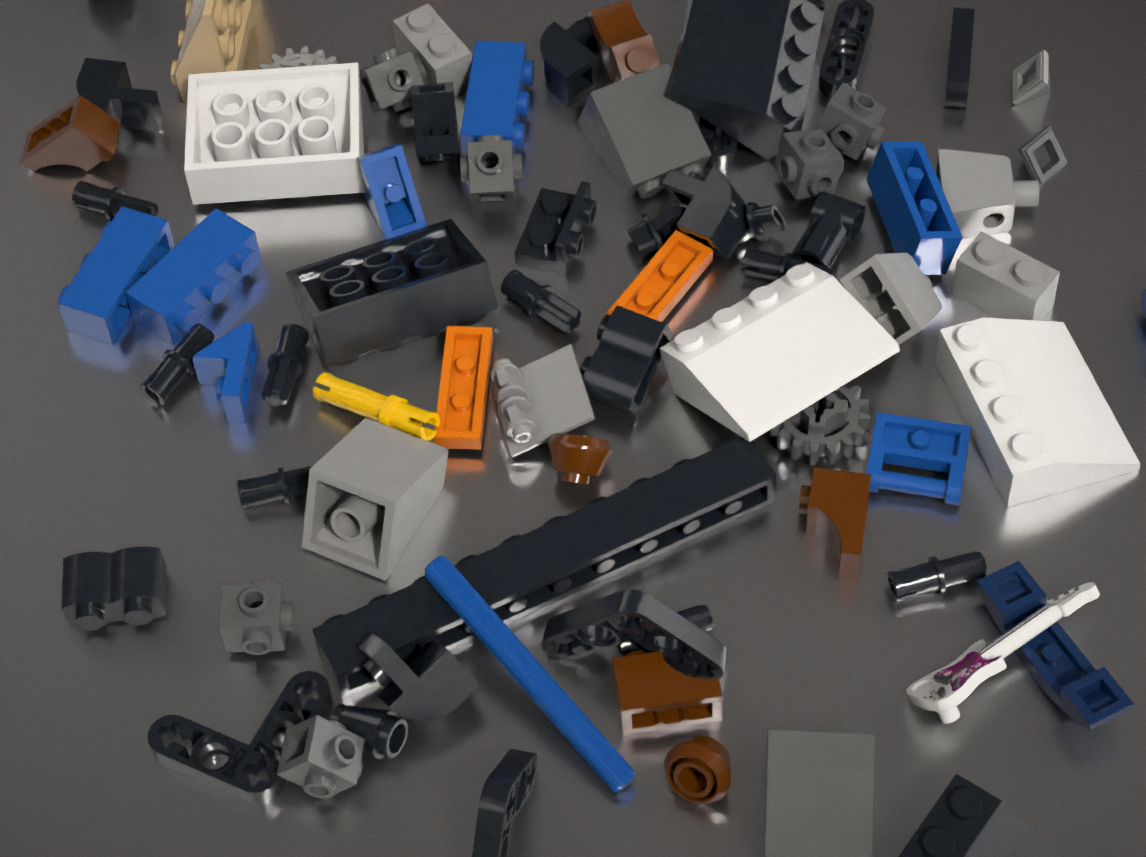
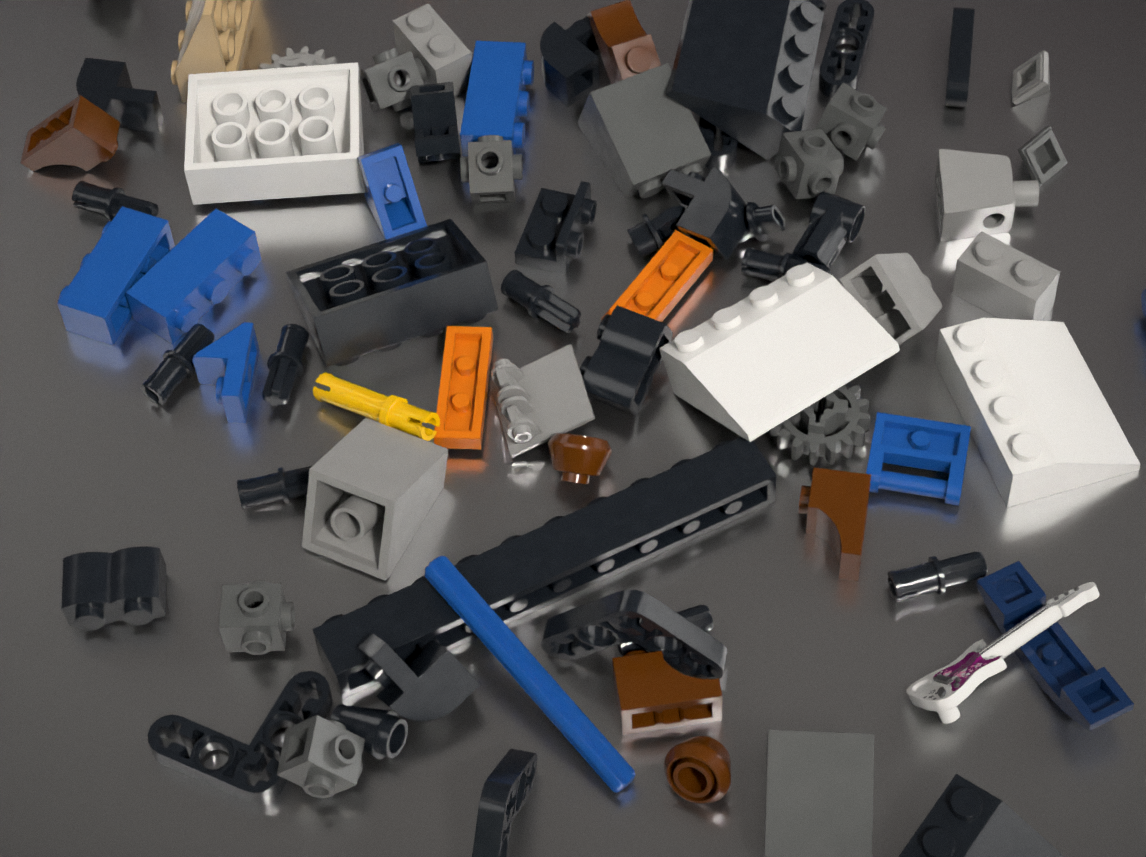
blue brick [866,142,963,275] -> none

